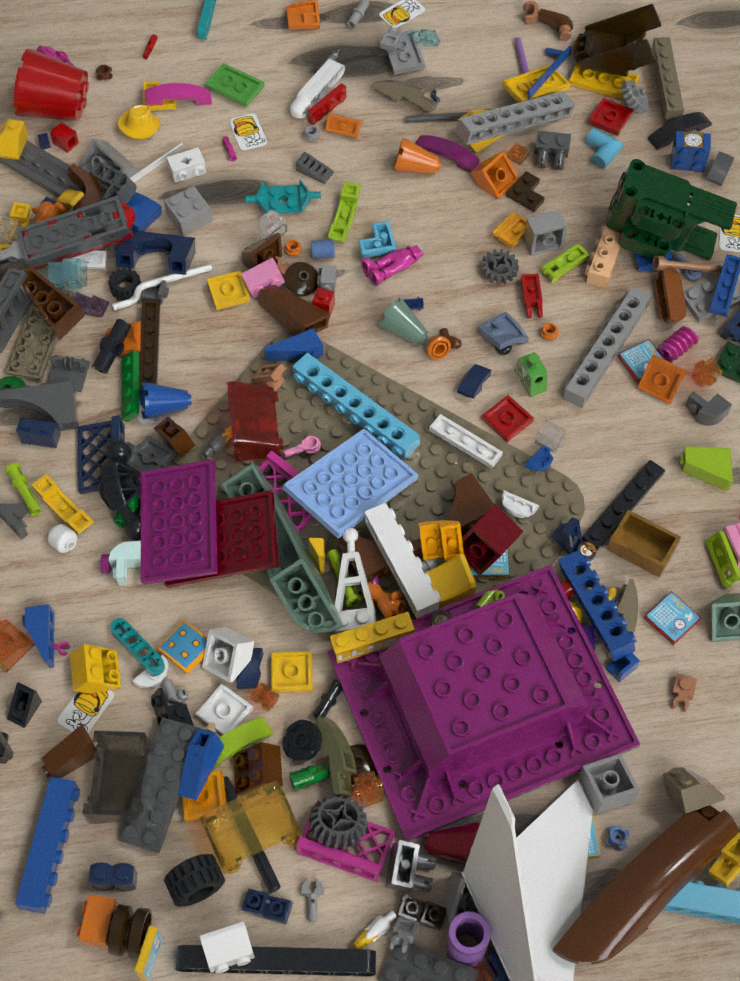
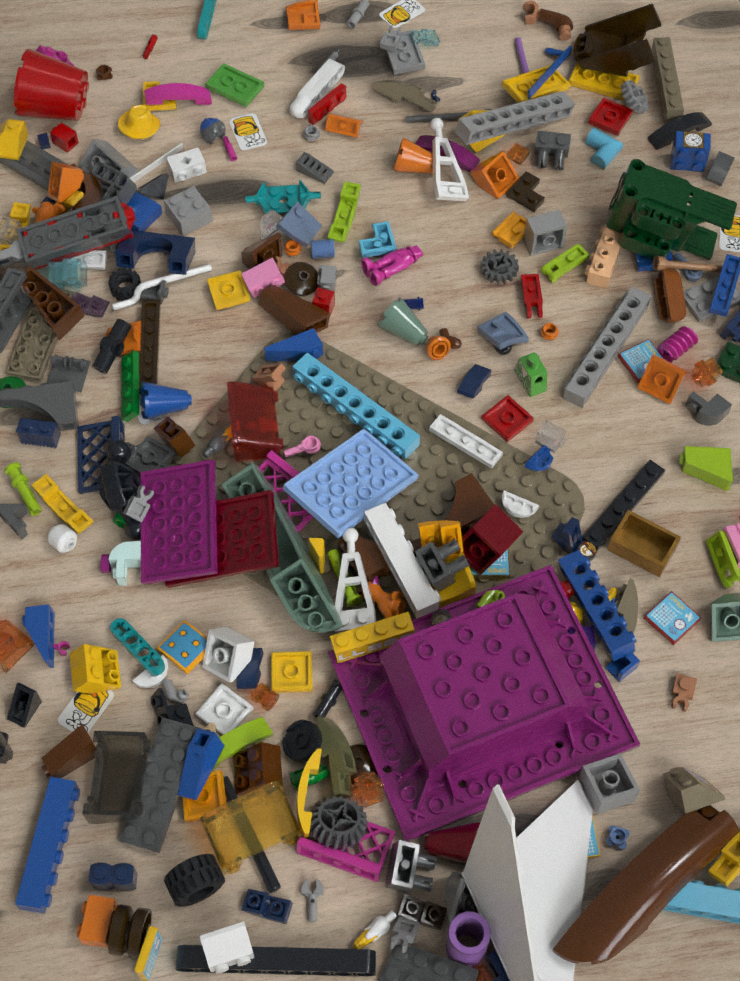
none -> orange slope [47,161,84,203]
none -> light grey plate [123,485,154,523]
none -> black slope [135,173,169,200]
none -> dark grey piece [200,118,226,145]
none -> sand blue plate [276,202,322,247]
none -> yellow slope [296,748,322,838]
none -> dark grey brick [415,538,470,591]
none -> white plate [430,118,469,201]

